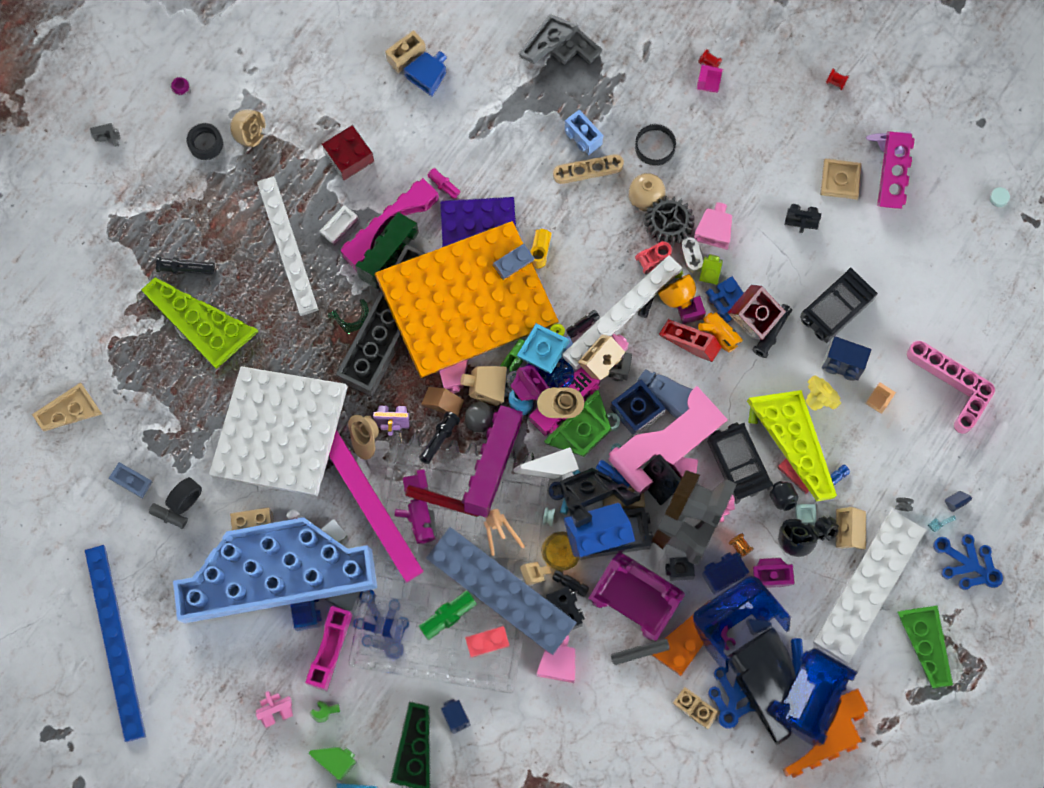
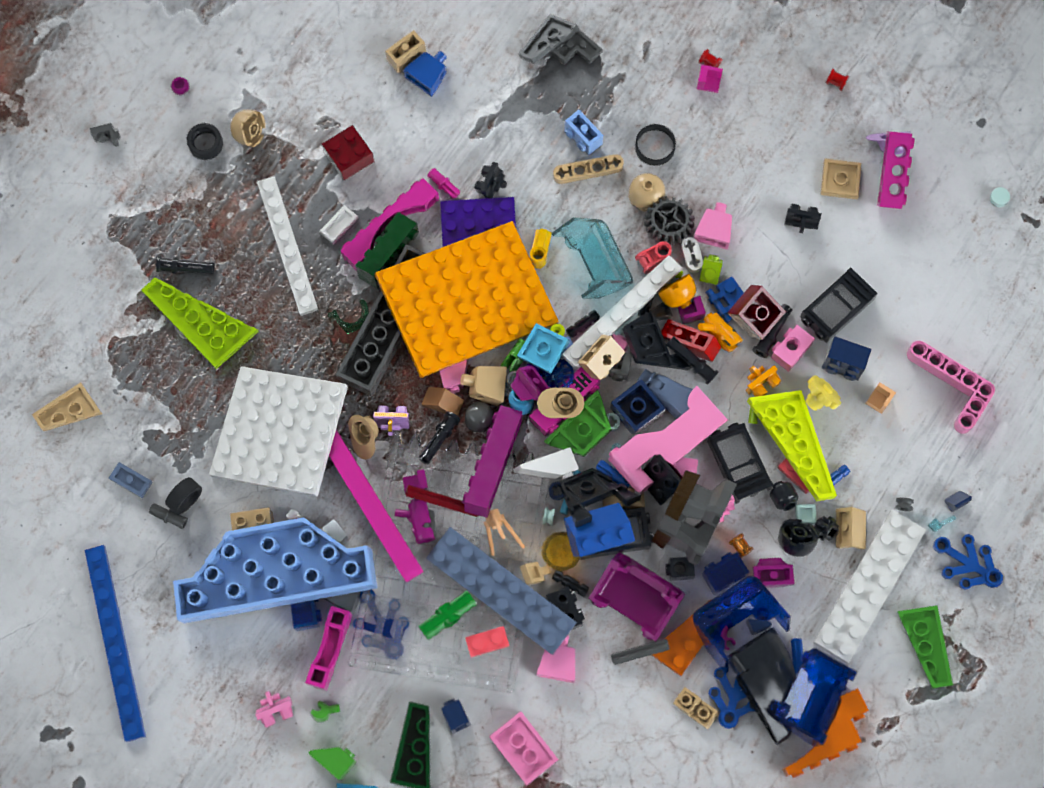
sand blue plate [493,244,535,280] -> none
none -> black hips [474,162,507,198]
none -> bright pink plate [489,711,558,786]
none -> clear light blue windscreen [552,217,633,299]
none -> black wing [622,302,692,370]
none -> black pin [666,336,719,385]
none -> light orange hips [745,365,781,397]
none -> bright pink brick [771,325,815,372]

